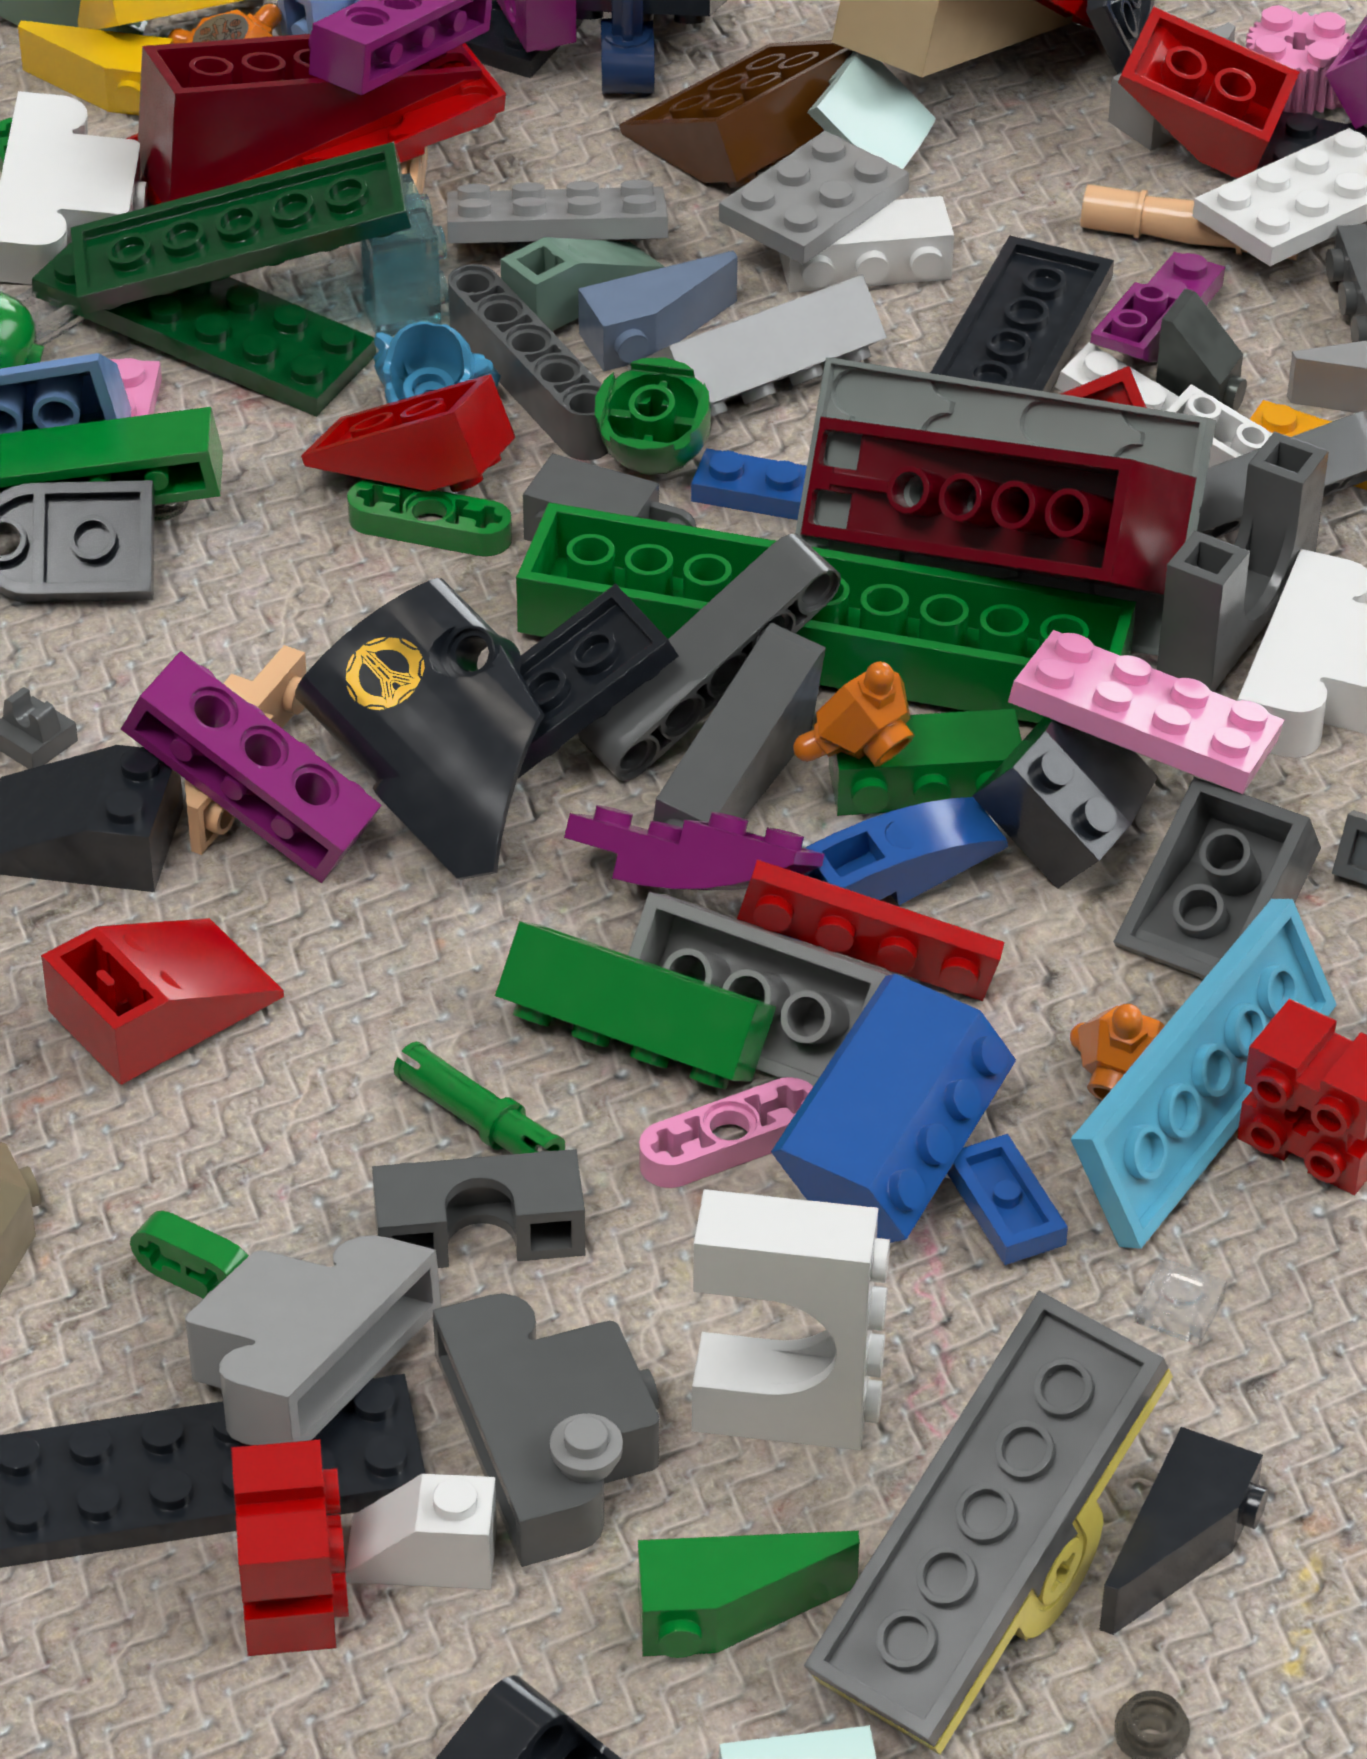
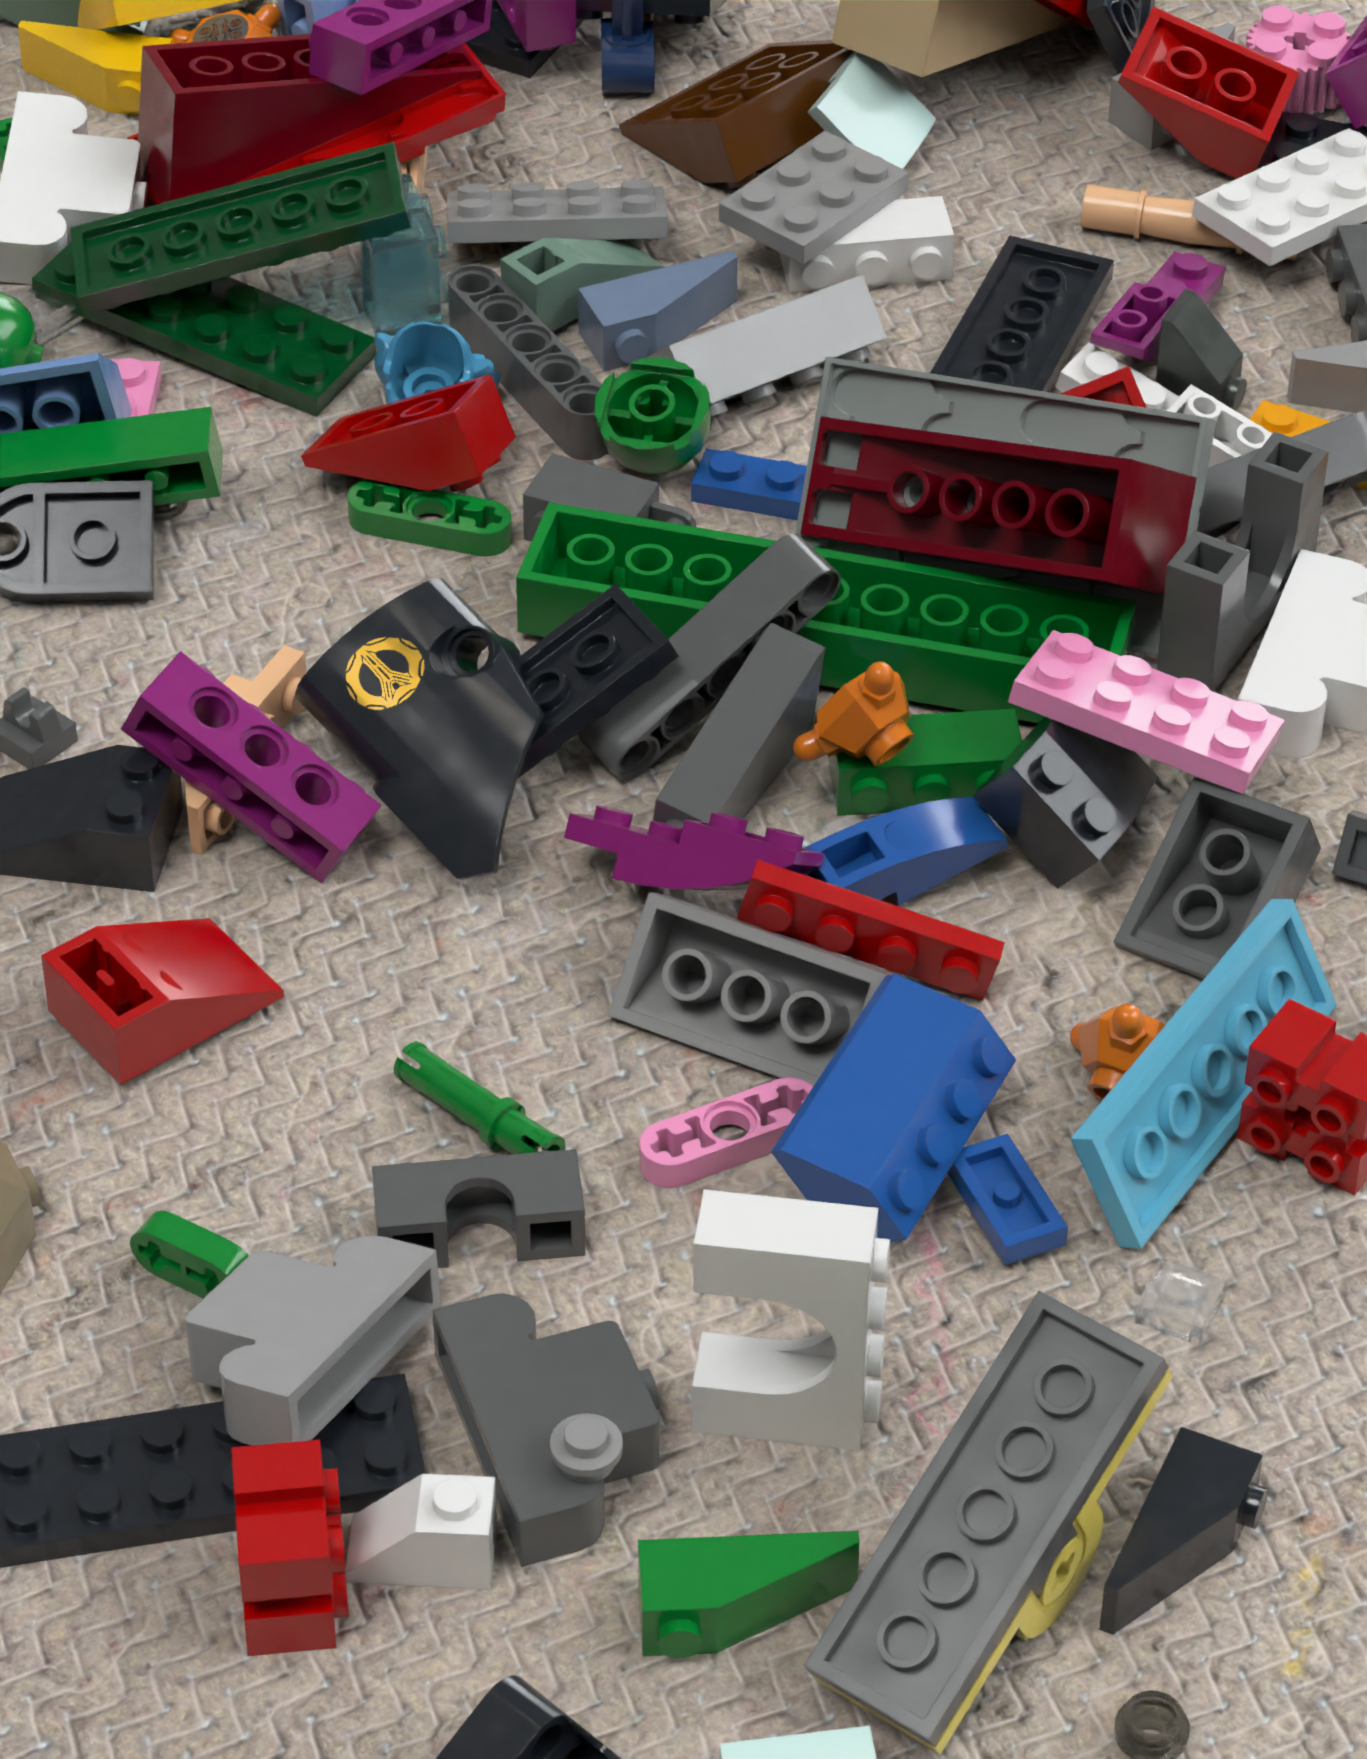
green brick [495,921,776,1090] -> none

